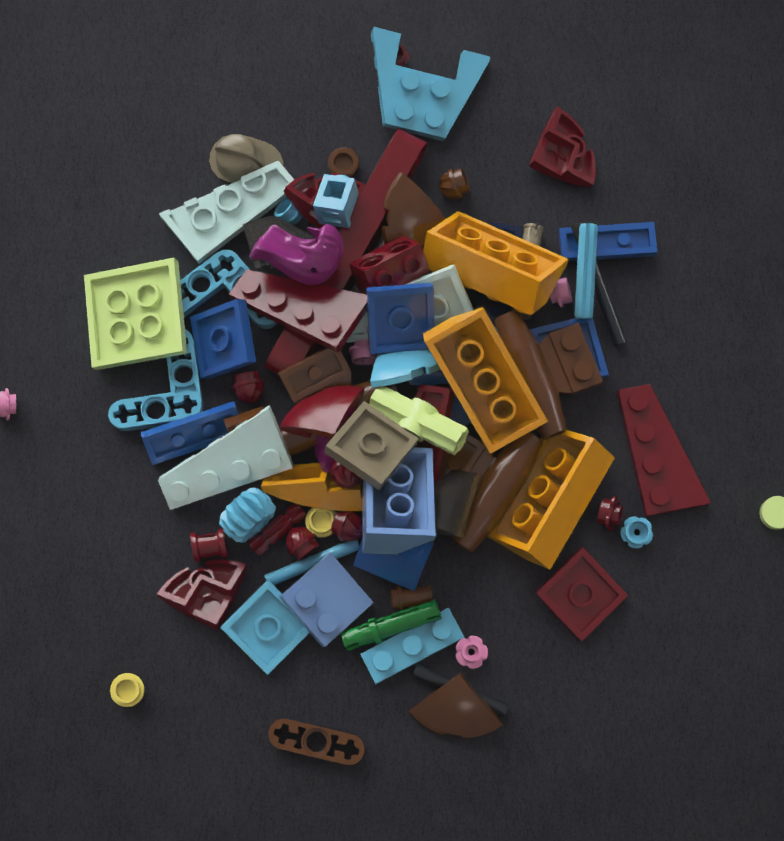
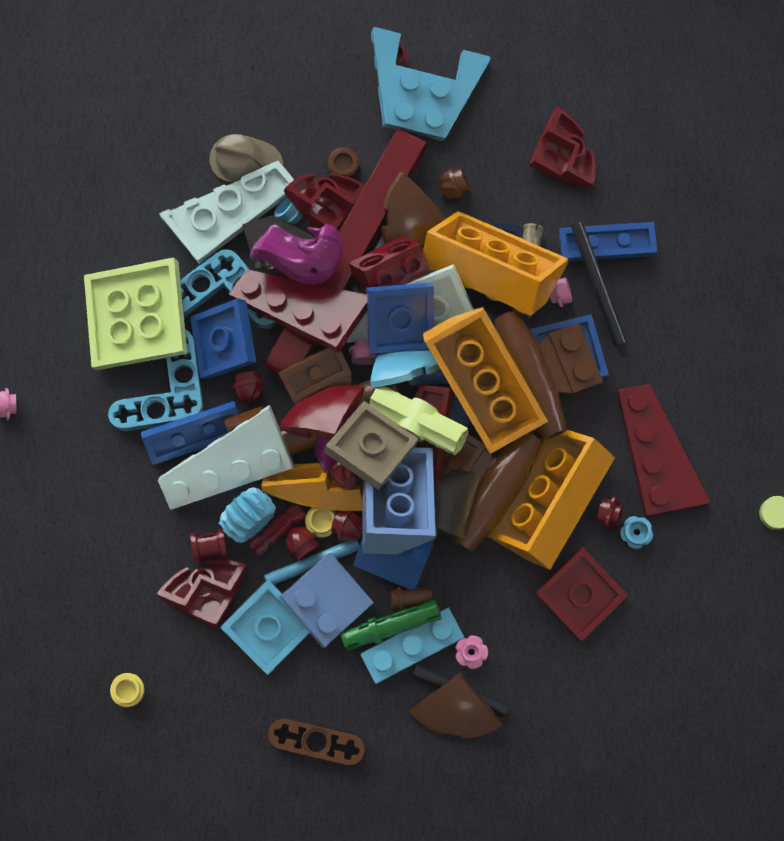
medium azure brick [313,174,359,228] -> none
medium azure axle [574,223,598,319] -> none

